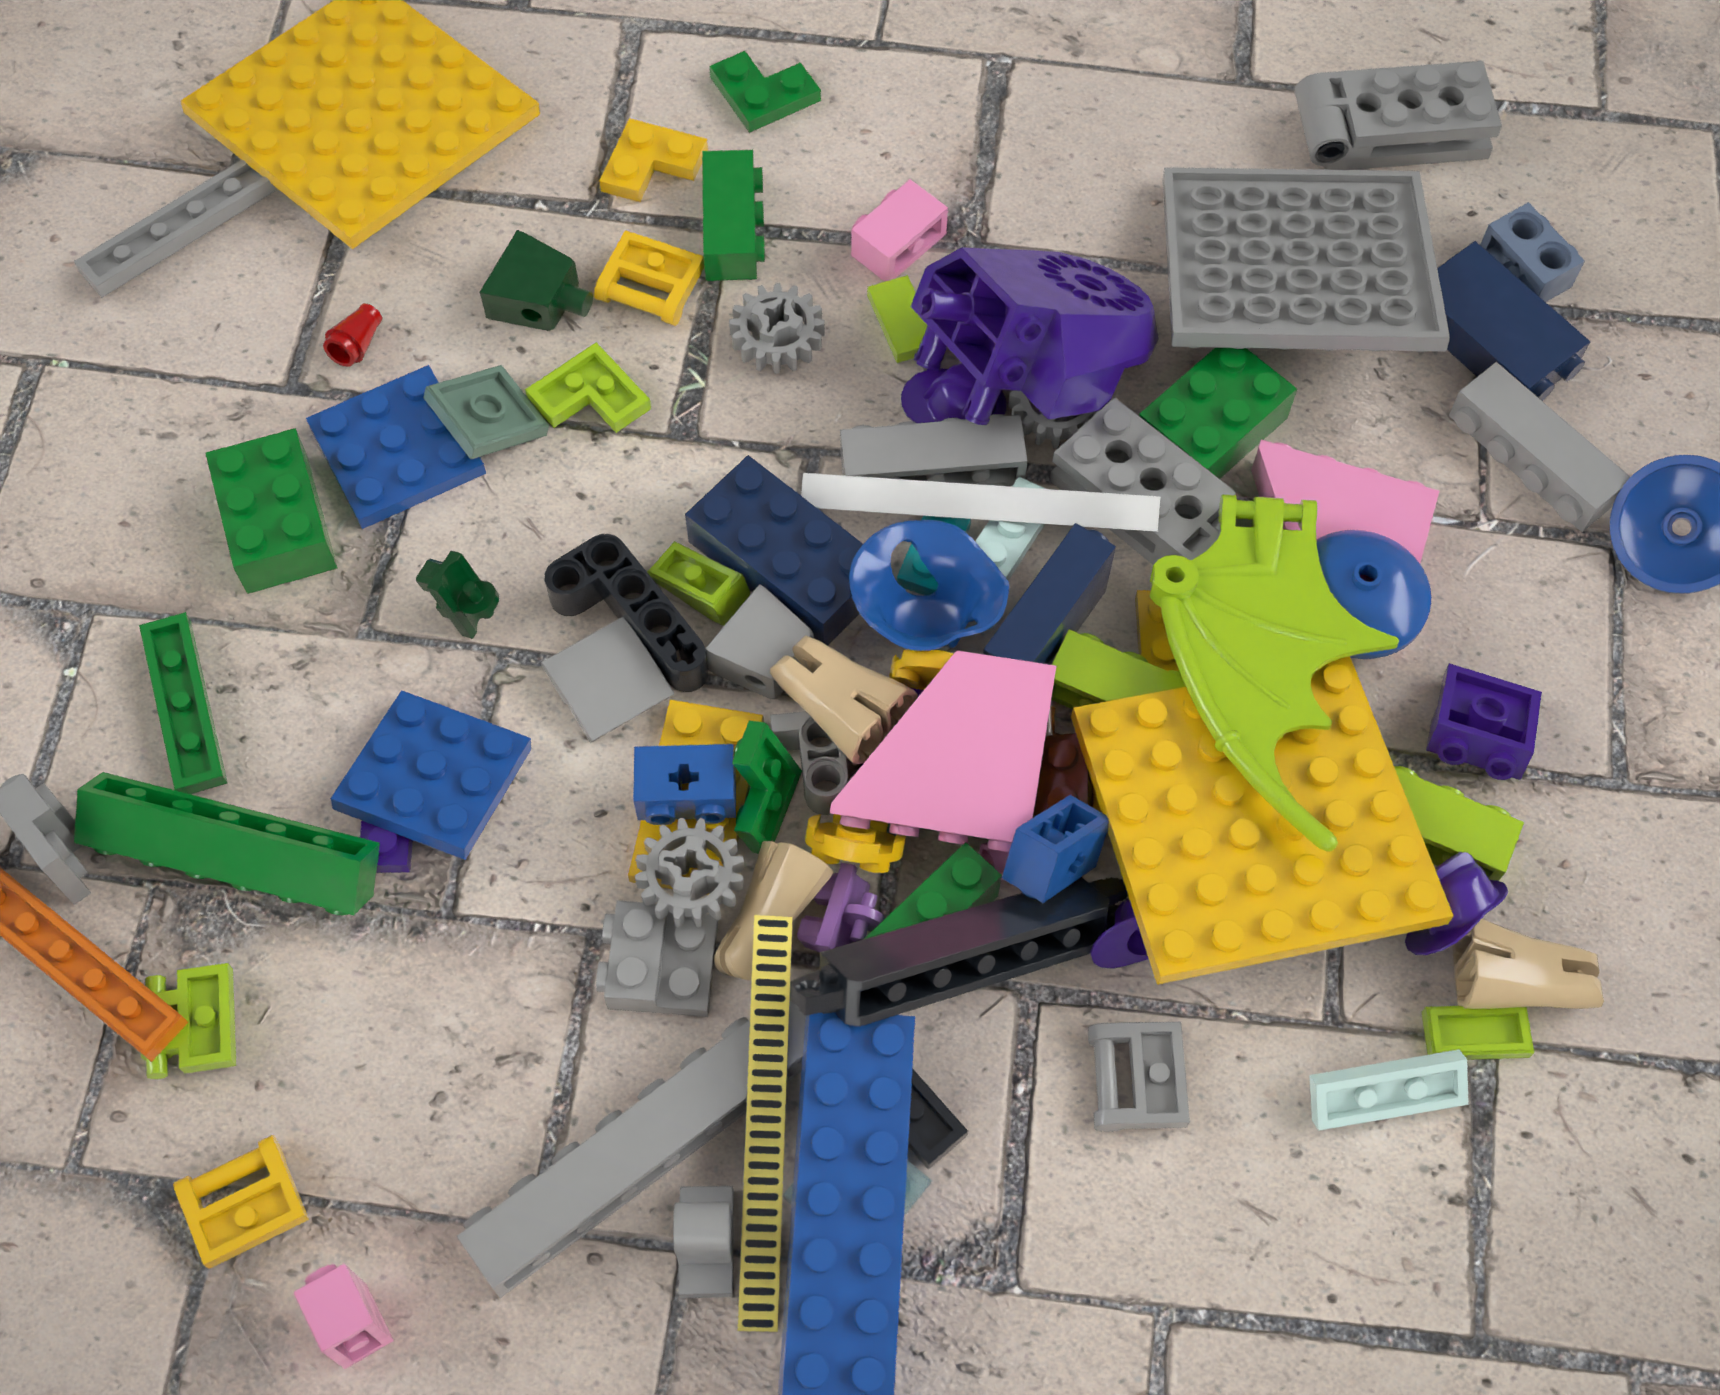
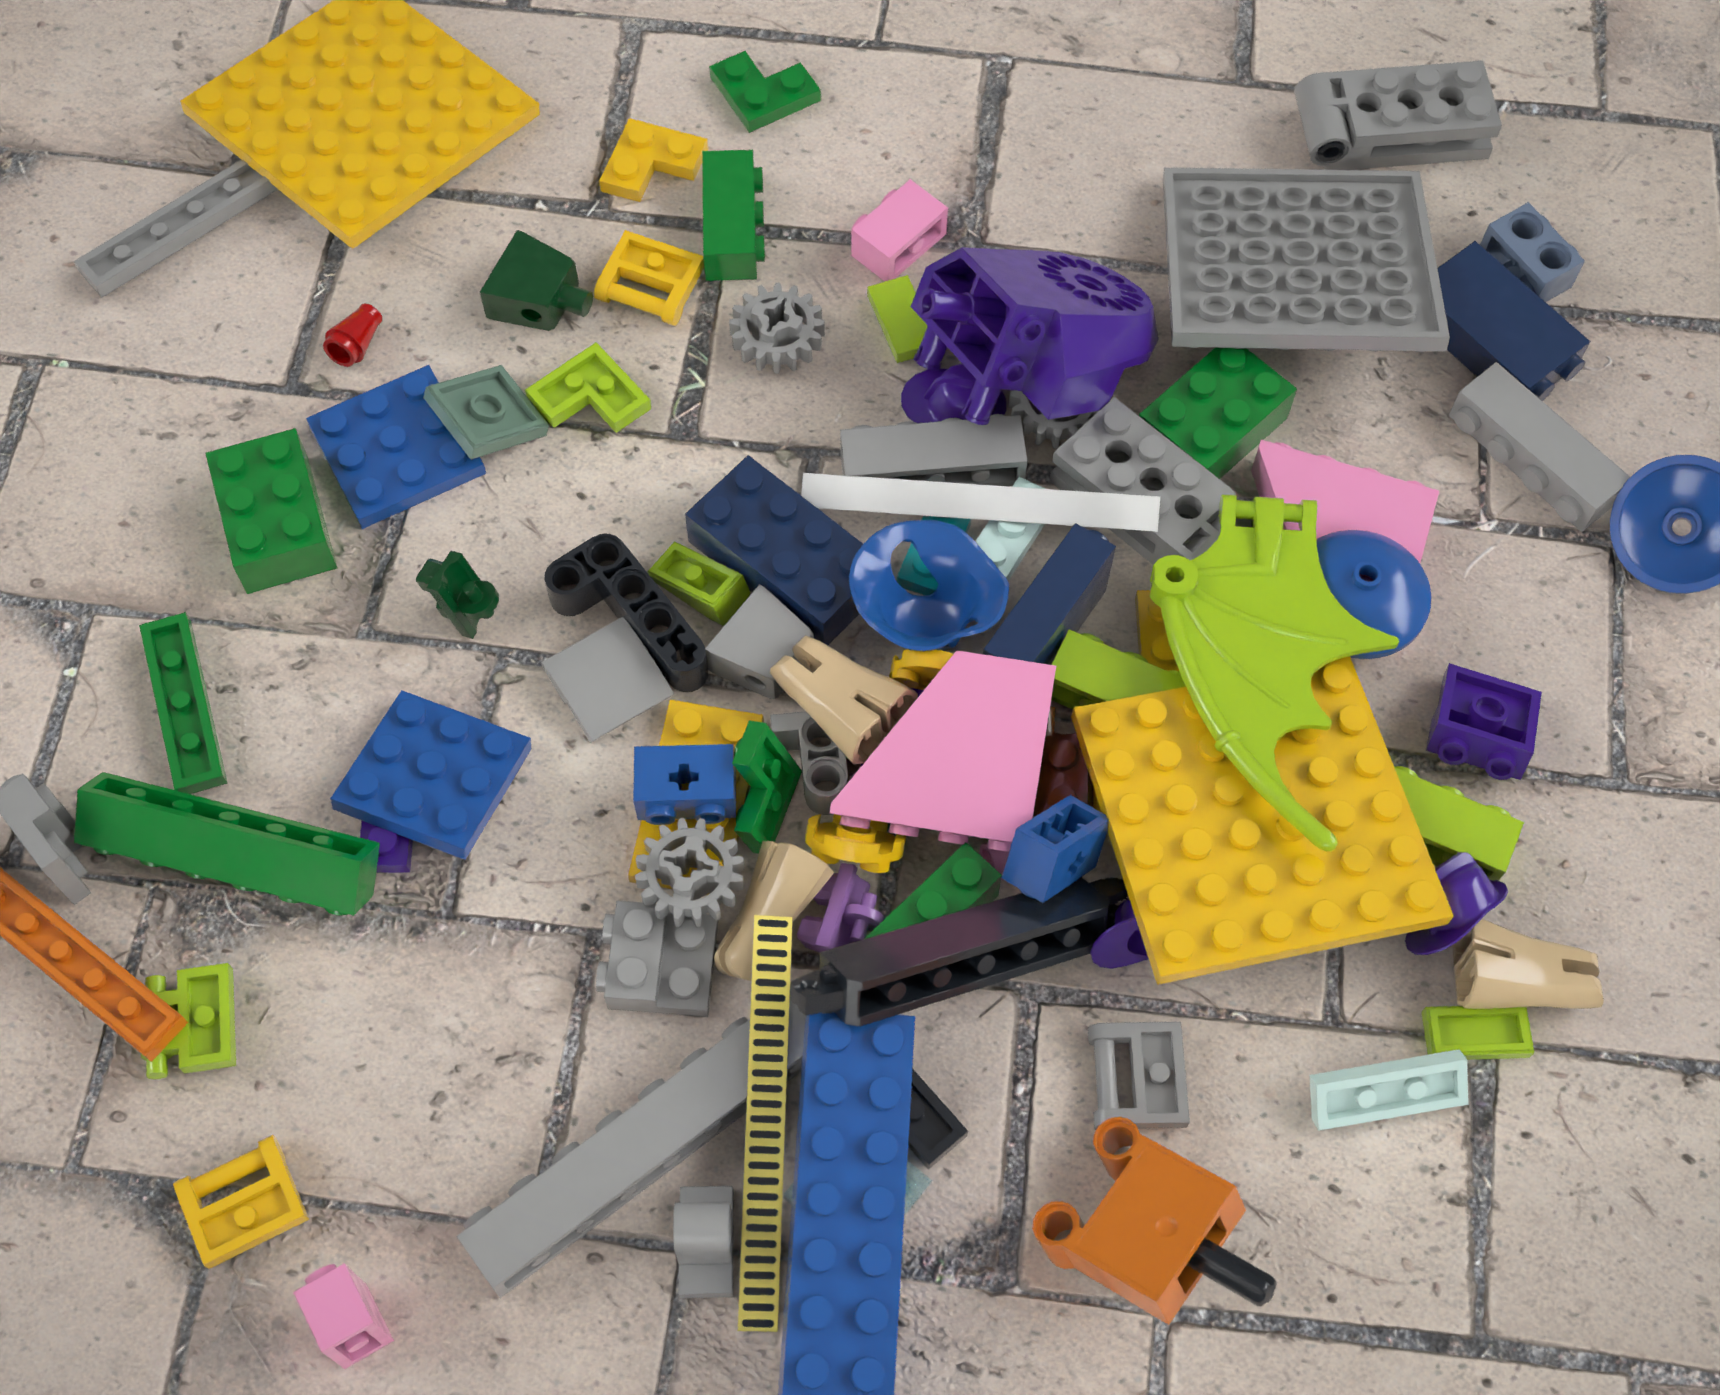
none -> orange piece [1033,1117,1277,1325]

